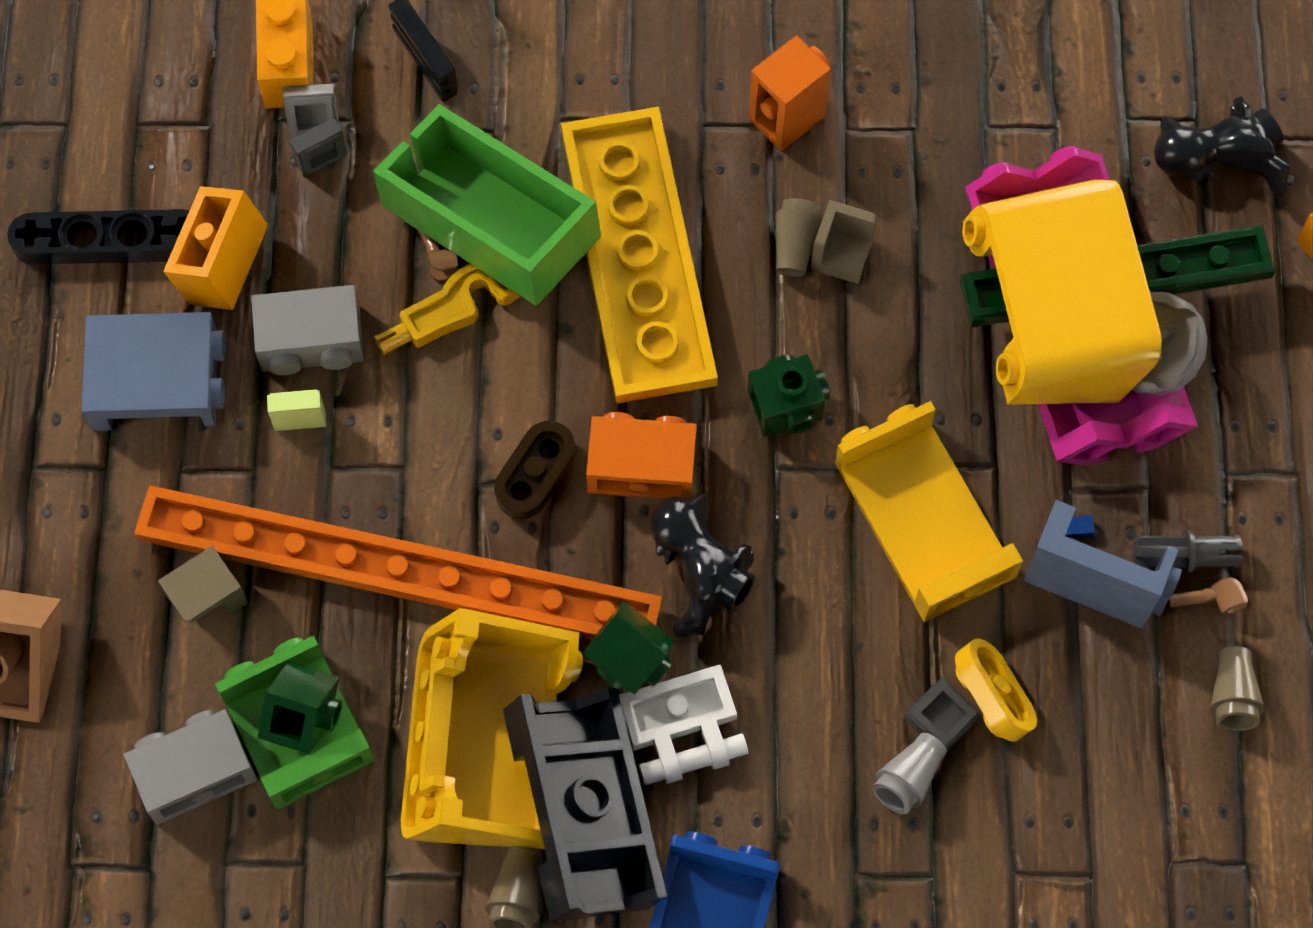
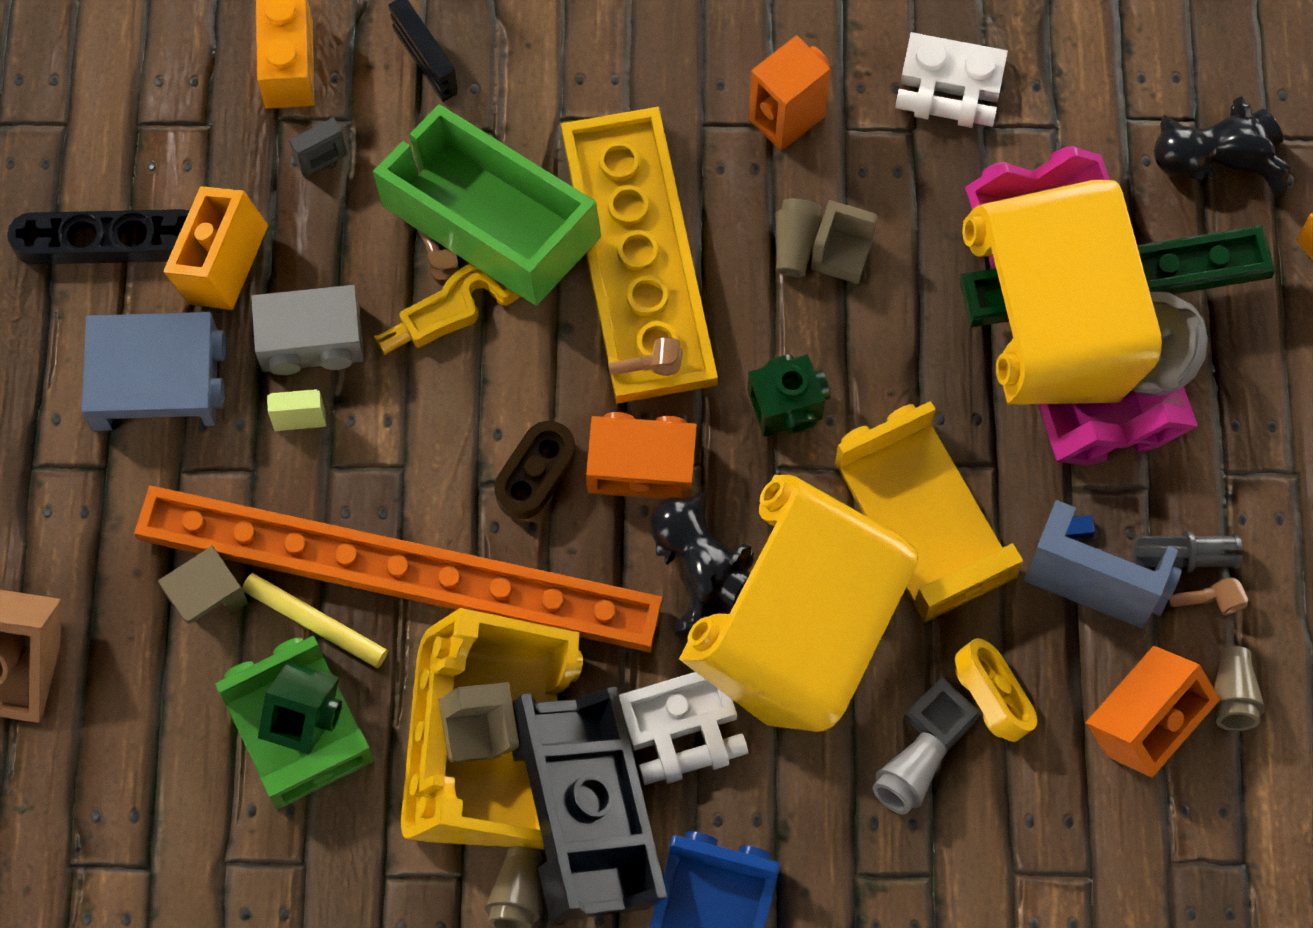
light grey brick [123,709,258,825] -> none
light grey tile [283,84,339,138] -> none
dark green brick [583,600,674,695] -> none
none -> light yellow bar [242,573,388,668]
none -> dark tan panel [439,682,519,763]
none -> medium nougat hand [608,338,683,376]
none -> yellow windscreen [679,475,918,732]
none -> white plate [895,32,1008,128]
none -> orange brick [1085,646,1221,778]

